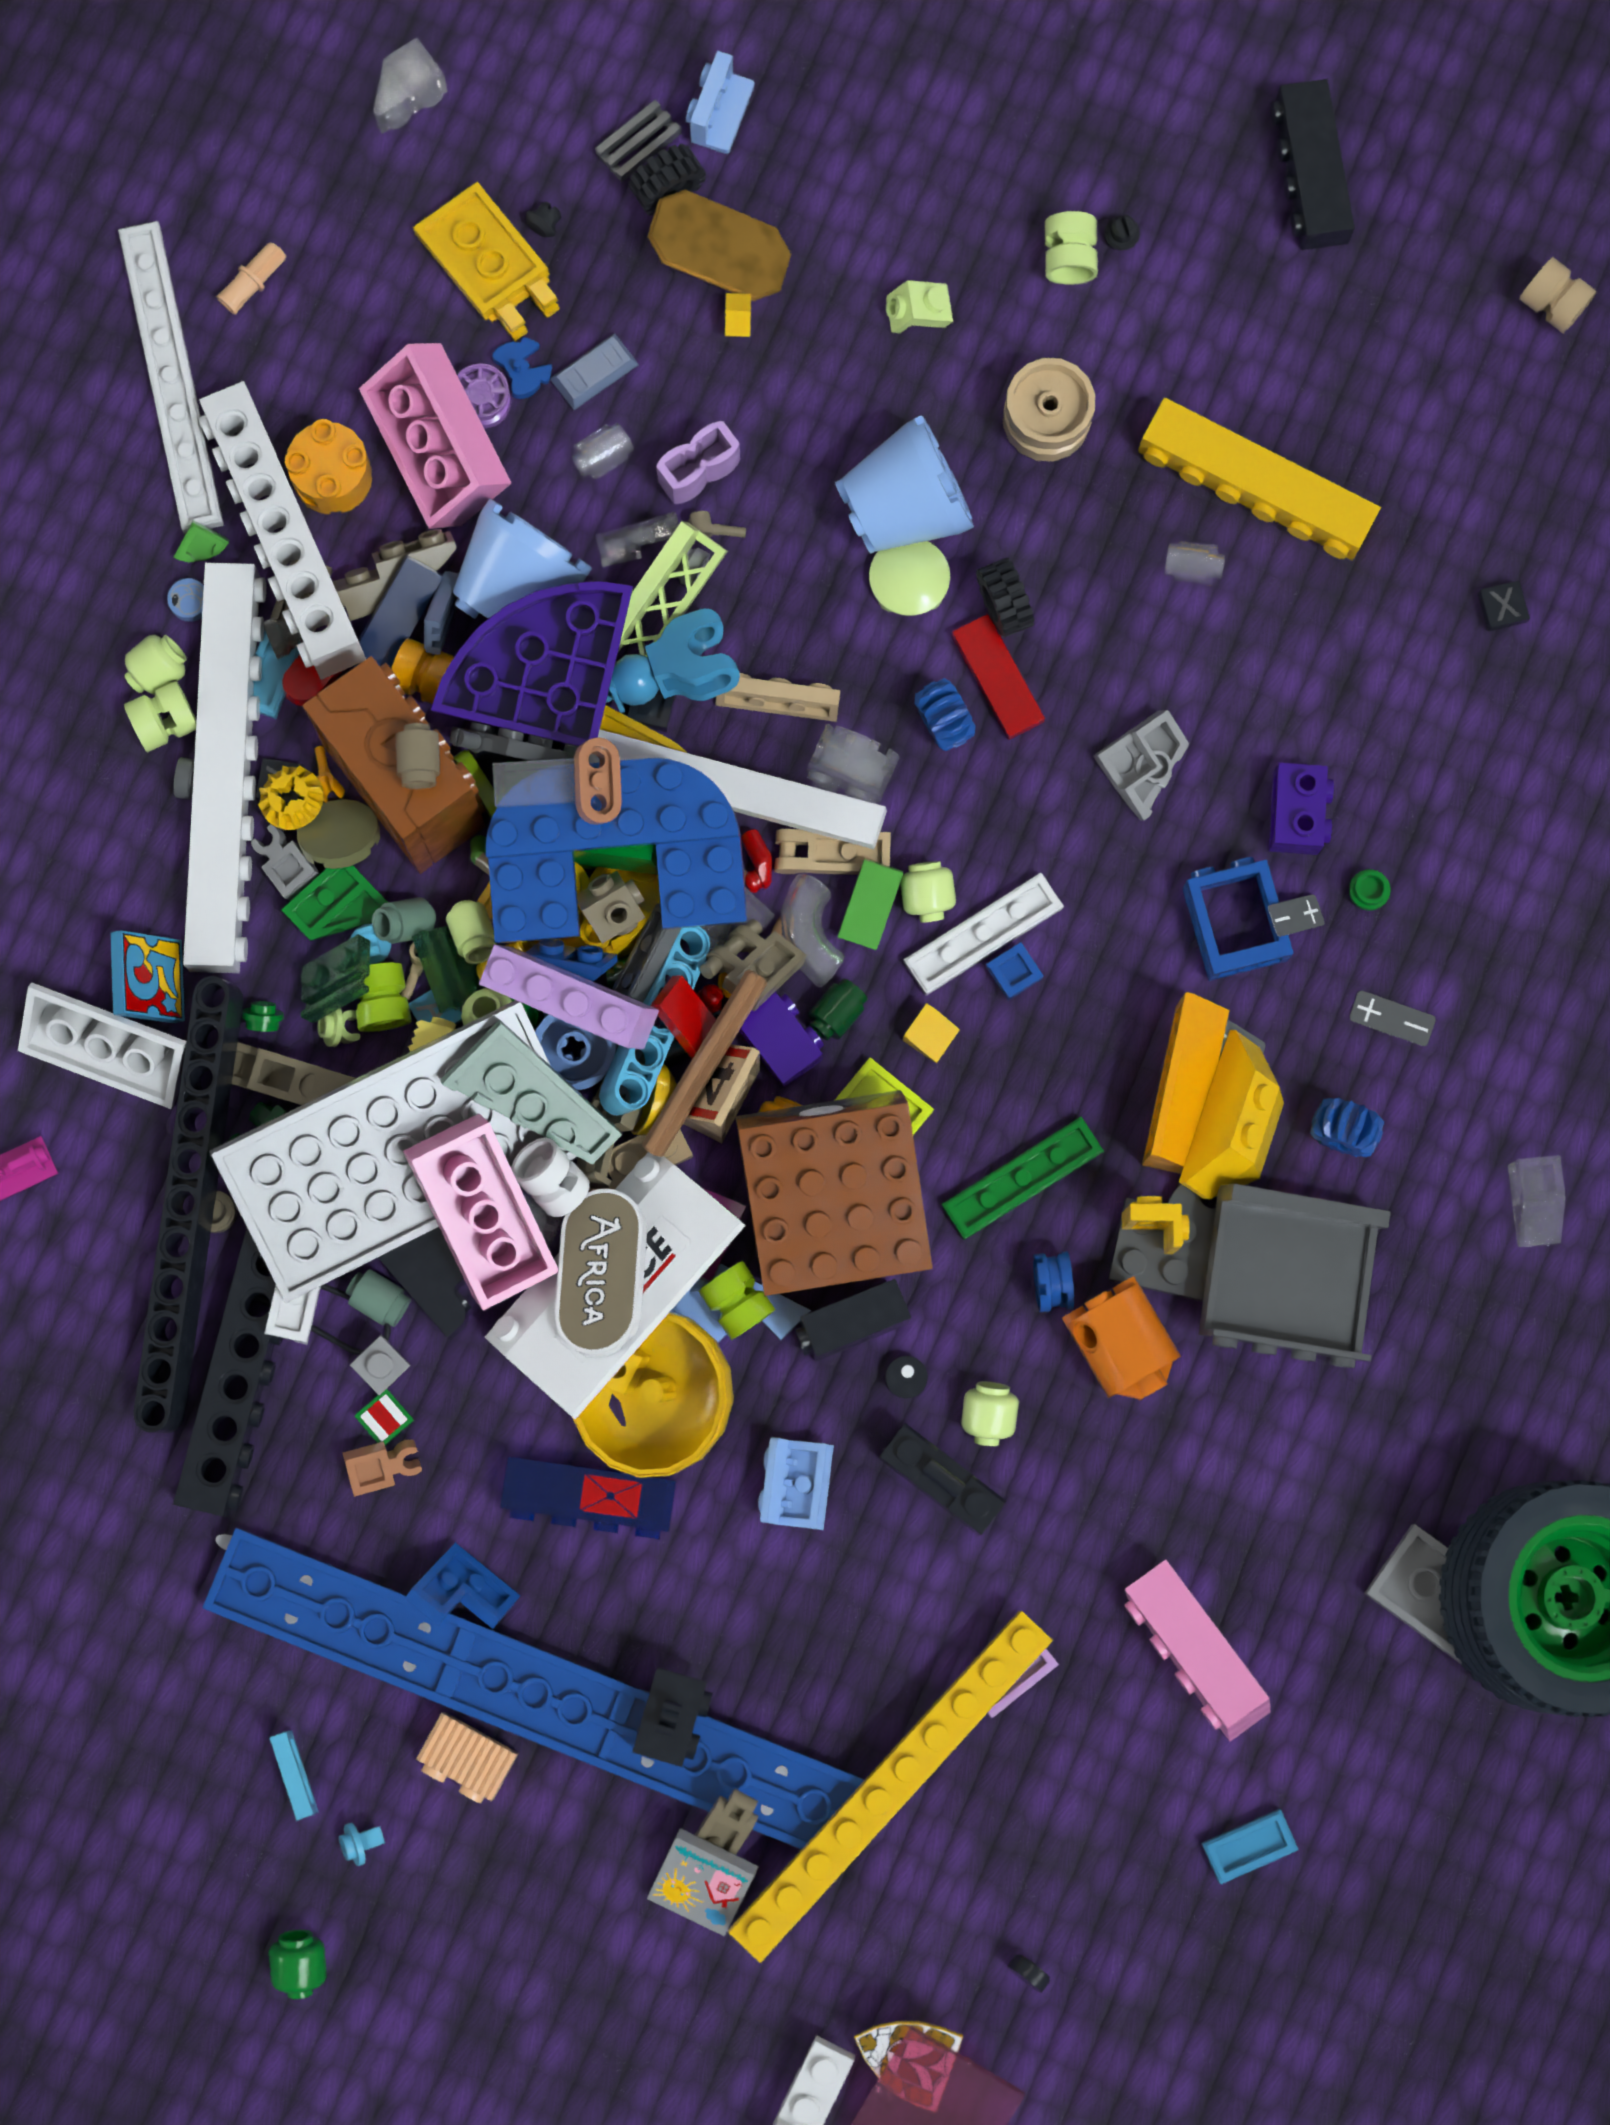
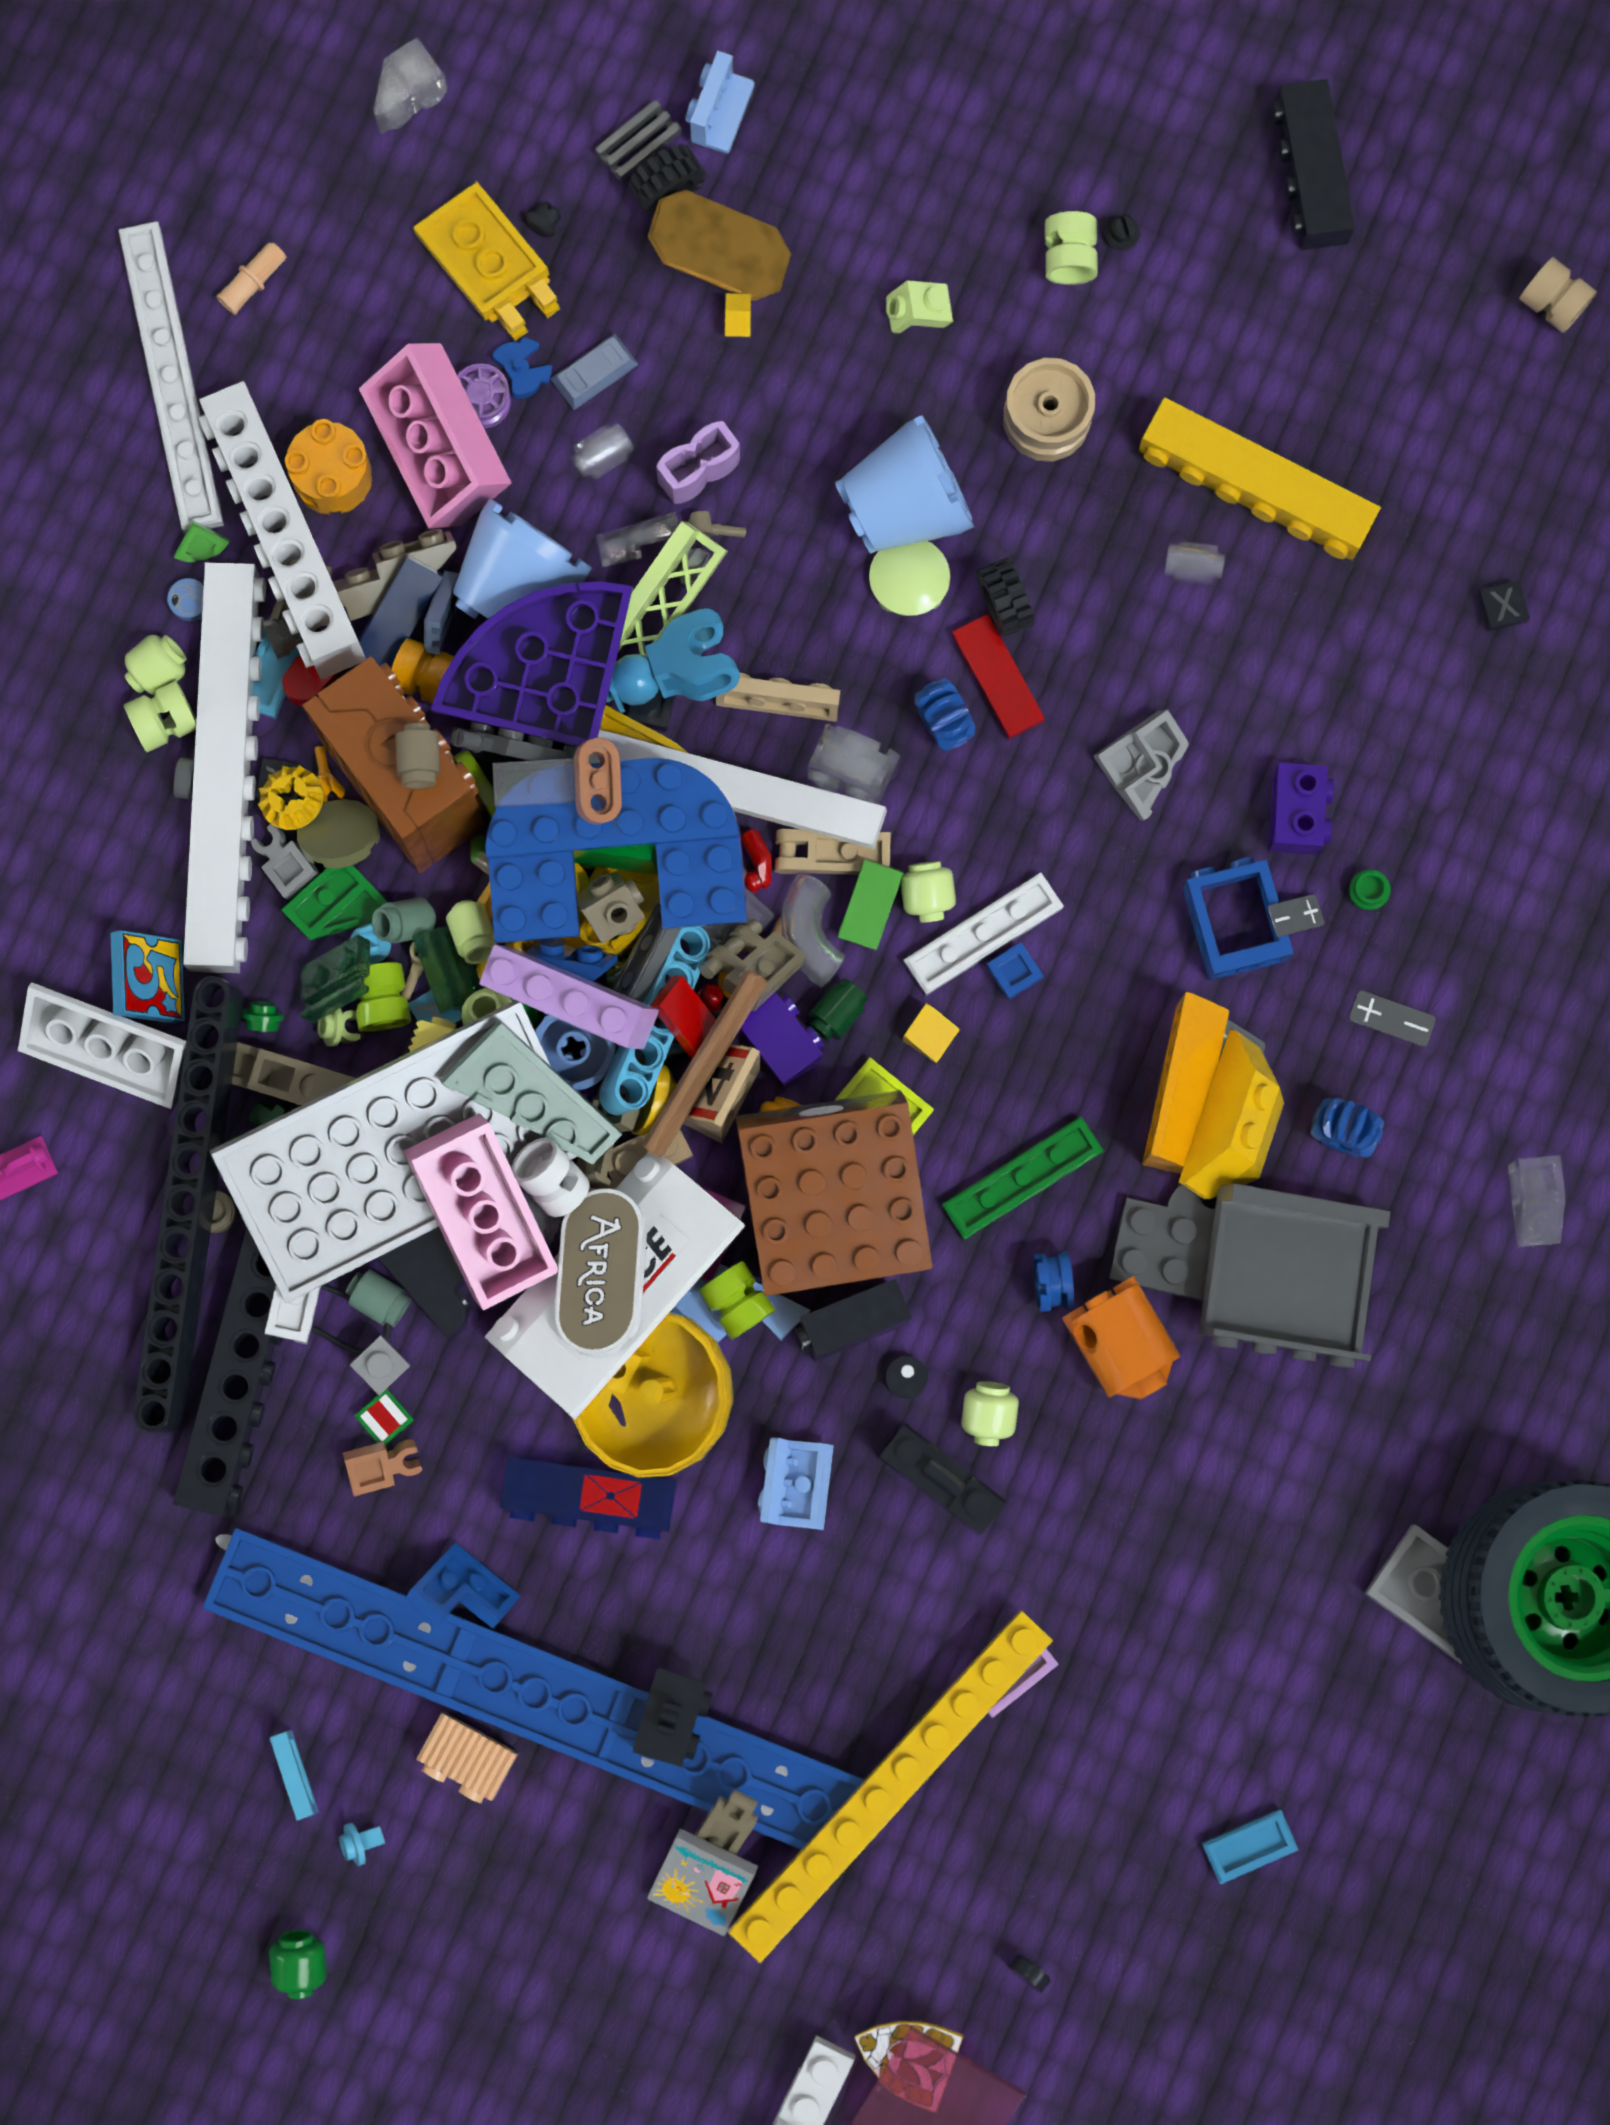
yellow bracket [1122,1196,1189,1254] -> none
bright pink wedge [1124,1560,1271,1742] -> none

